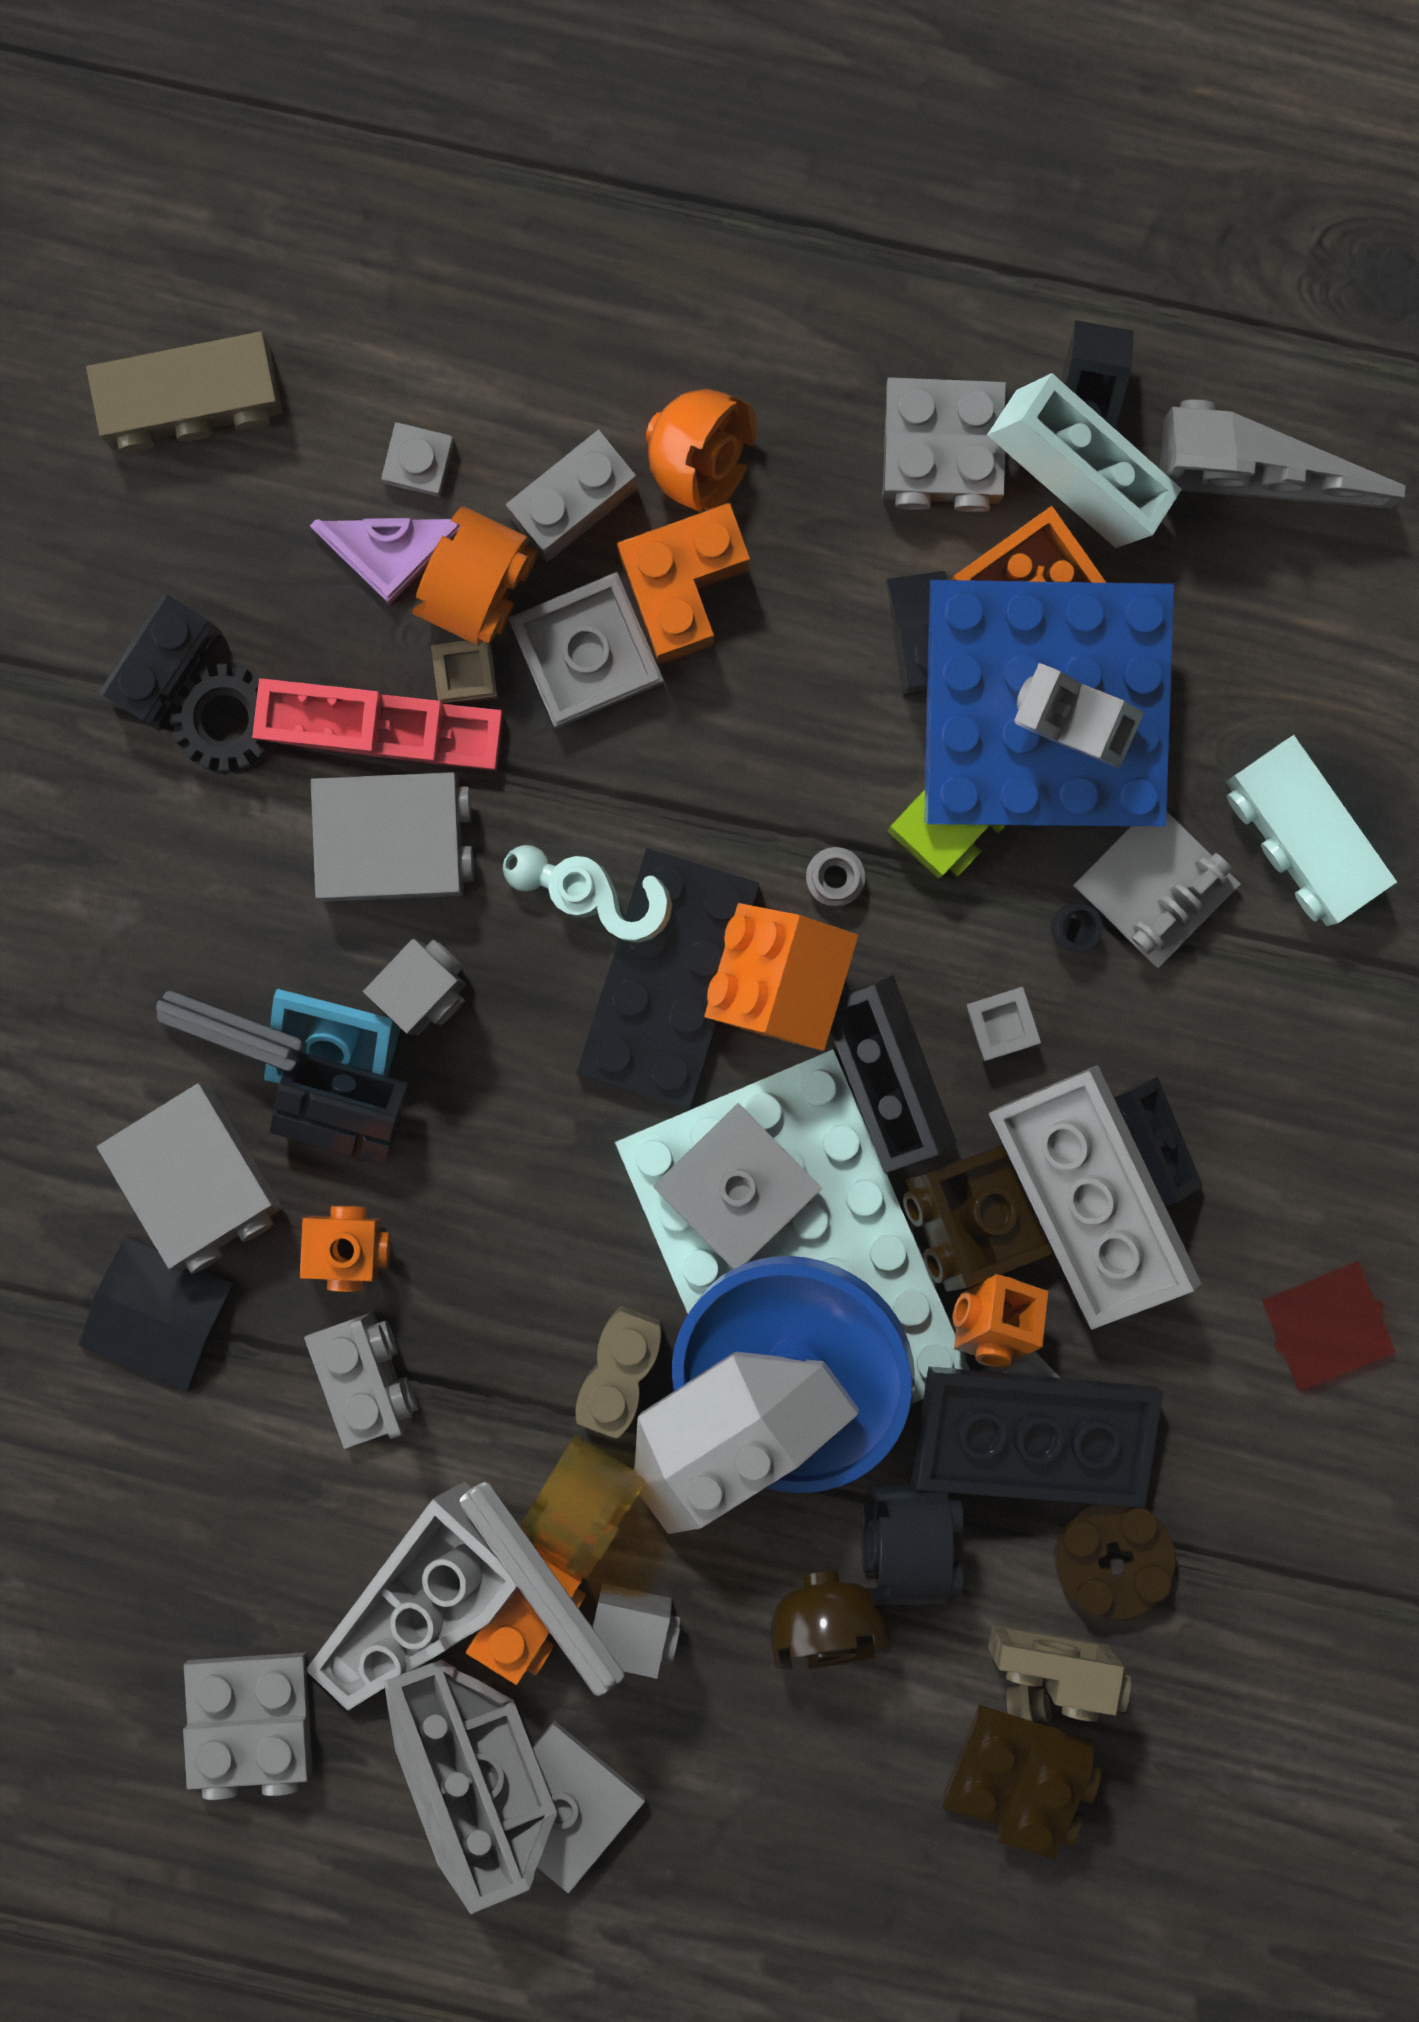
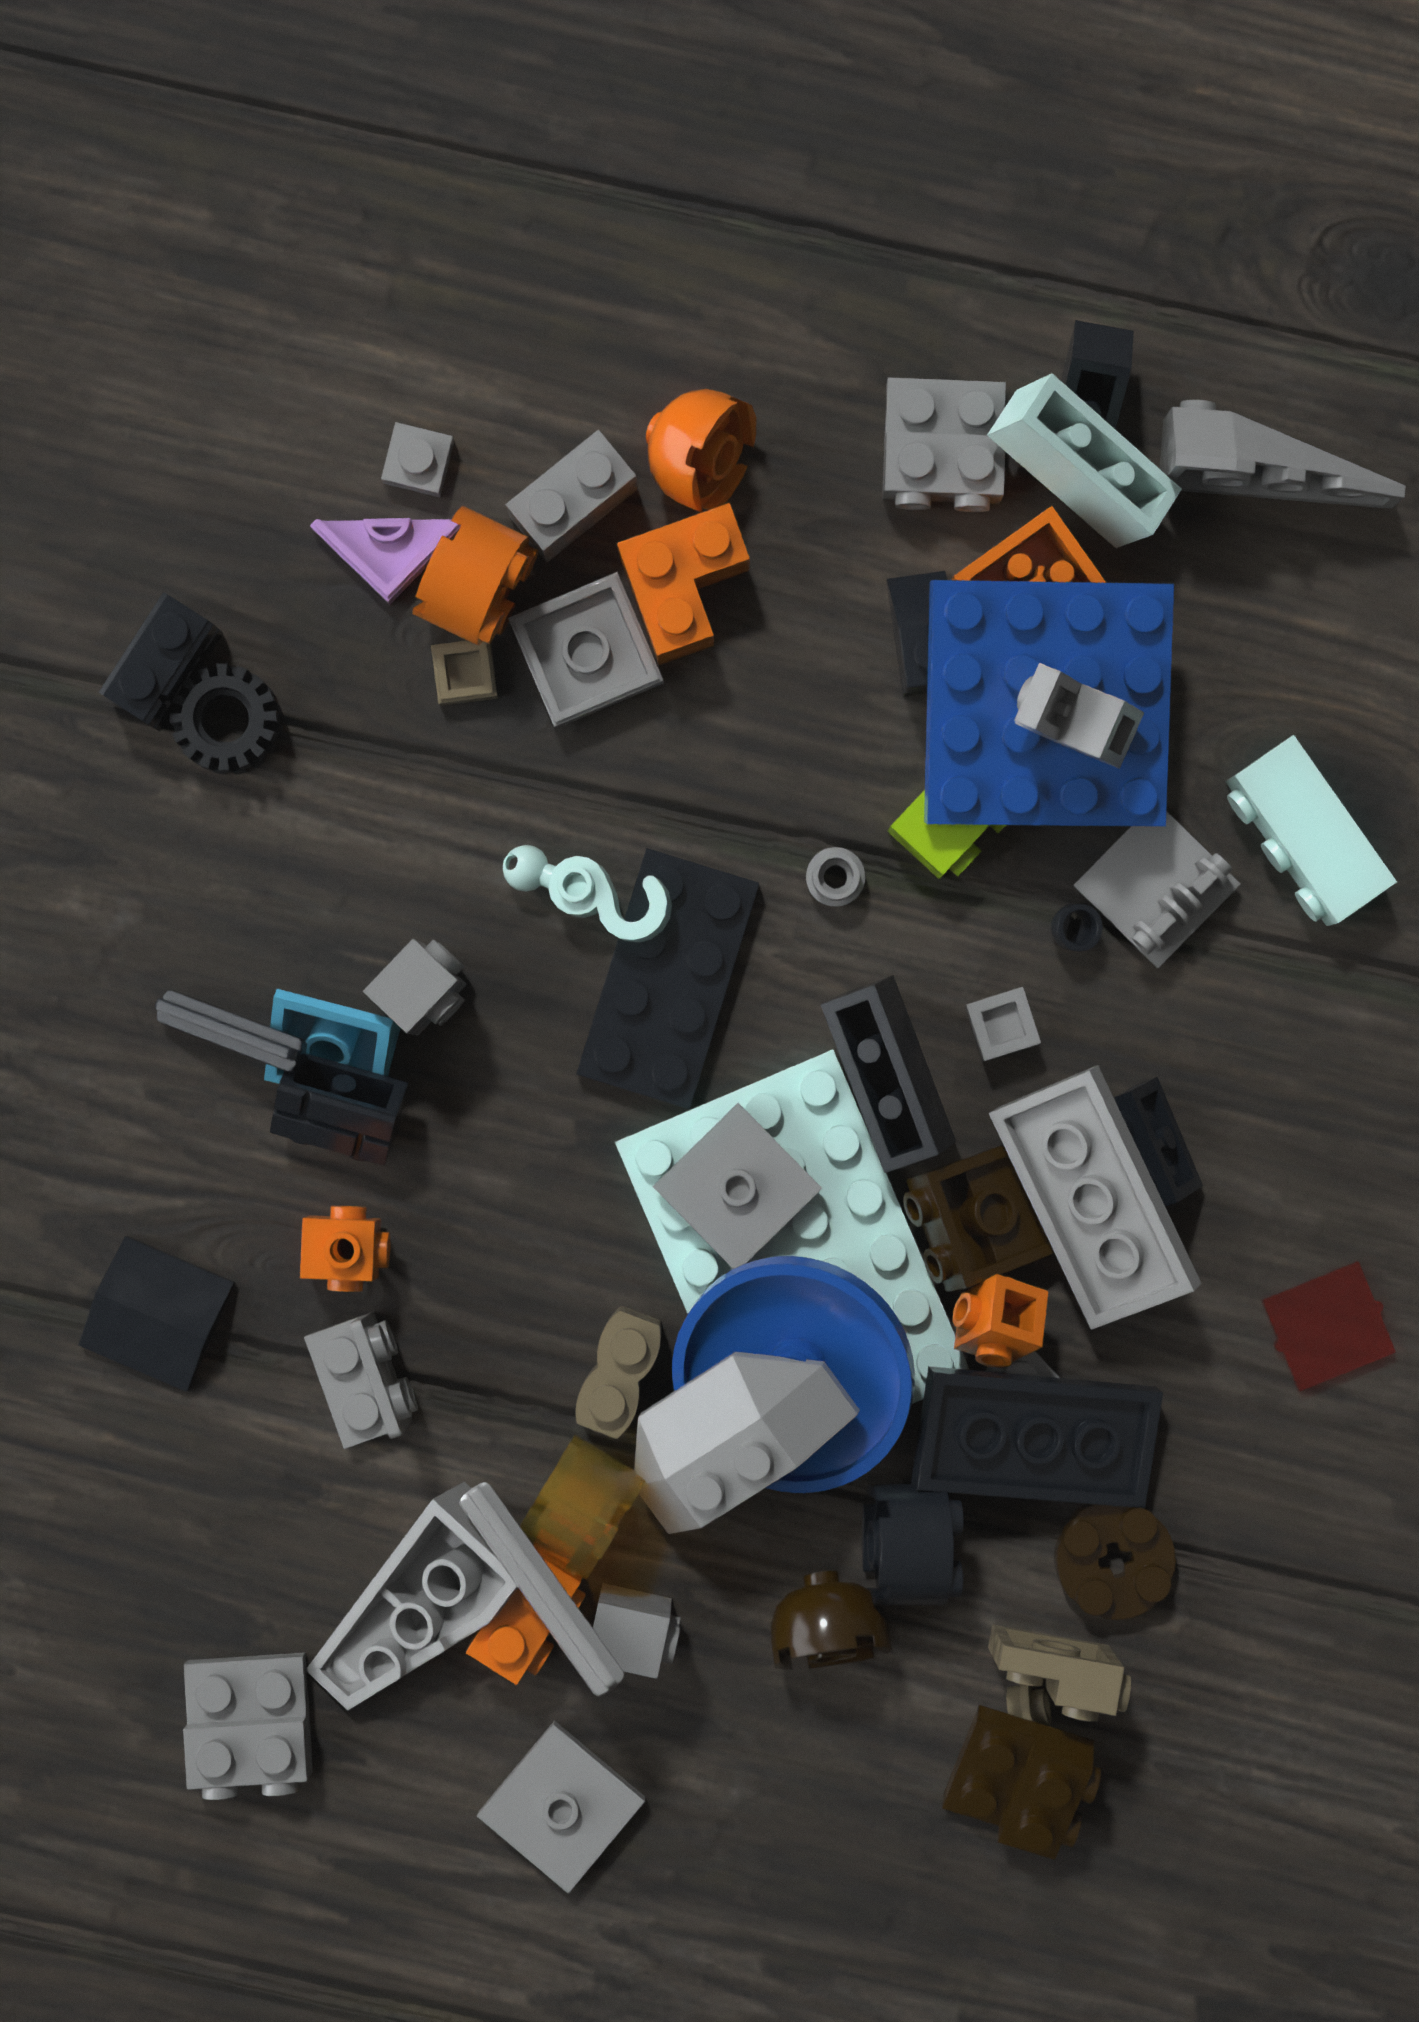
dark tan brick [86,331,283,453] -> none
light grey brick [96,1083,283,1274] -> none
coral slope [252,678,504,771] -> none
light grey brick [311,772,474,902] -> none
light grey wedge [384,1659,557,1914] -> none
orange brick [704,903,859,1051] -> none

